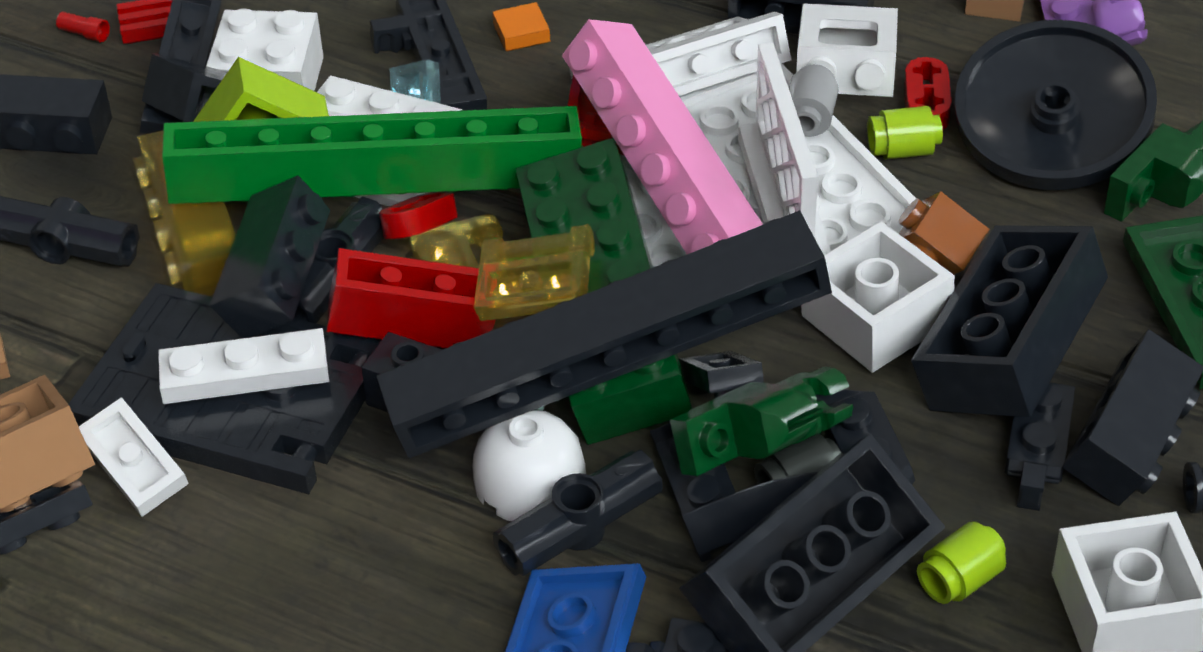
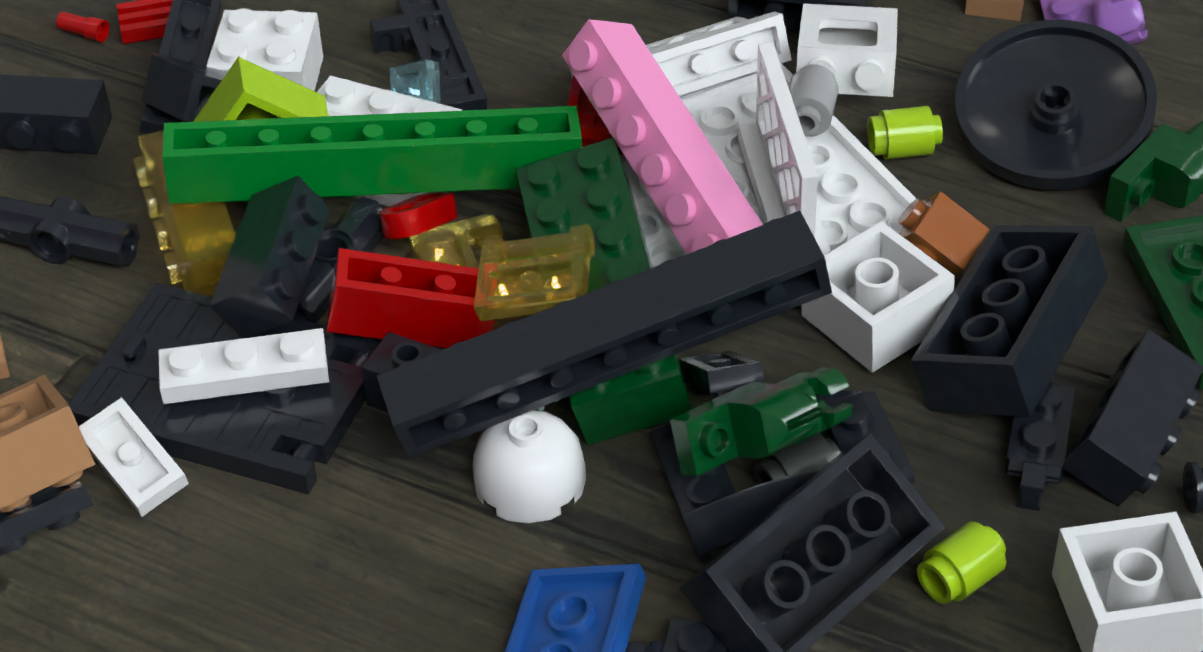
orange tile [492,2,550,51] -> none
black piece [493,449,662,576] -> none
red beam [904,57,952,130] -> none

